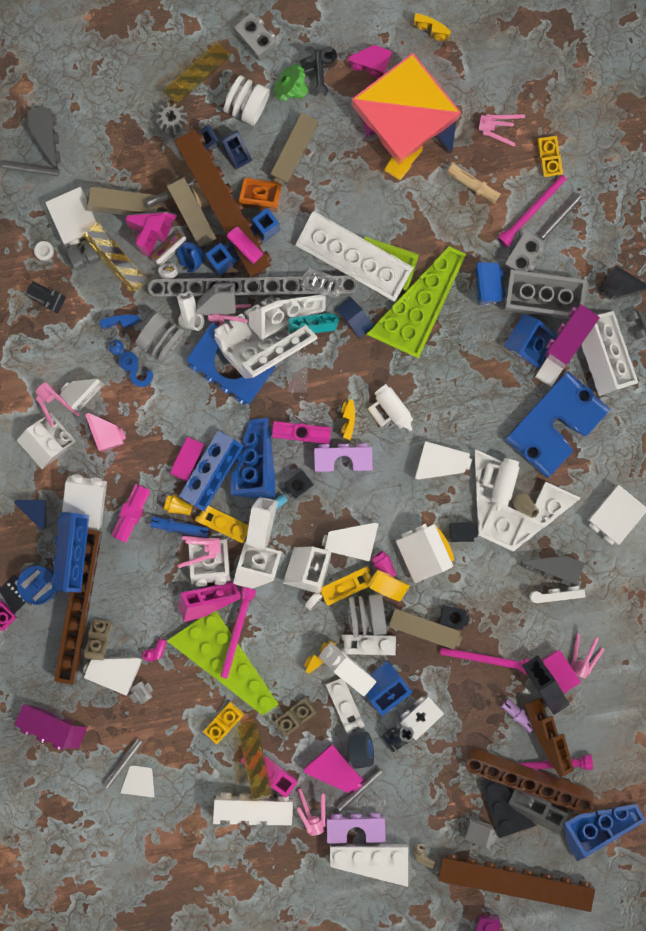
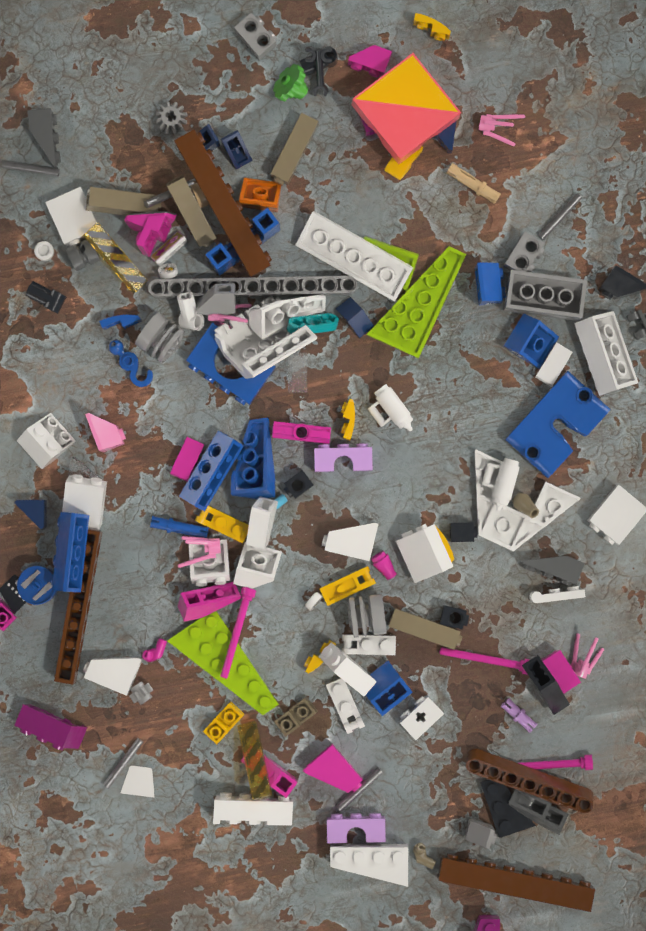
bright pink plant [36,383,80,427] -> none
white slope [60,379,105,412] -> none
dark tan slope [84,619,112,660] -> none
dark pink piece [112,484,151,543] -> none
clear yellow tile [163,42,231,105] -> none
yellow cone [163,494,193,515] -> none
blue hair [177,242,204,273] -> none
white wheel [223,75,270,126] -> none
dark pink slope [227,227,263,264] -> none
white slope [283,547,331,594] -> none
bright pink plant [297,788,327,836] -> none
clear slope [300,267,344,299] -> none
black wheel [348,732,374,769] -> none
yellow slope [368,570,410,602] -> none
black piece [381,726,414,753] -> none
white slope [414,441,472,480] -> none
dark pink piece [497,175,567,248] -> none
reddish brown slope [525,698,574,777] -> none
yellow slope [537,136,563,177] -> none
magenta wedge [544,304,600,369] -> none
blue wedge [564,804,646,861] -> none

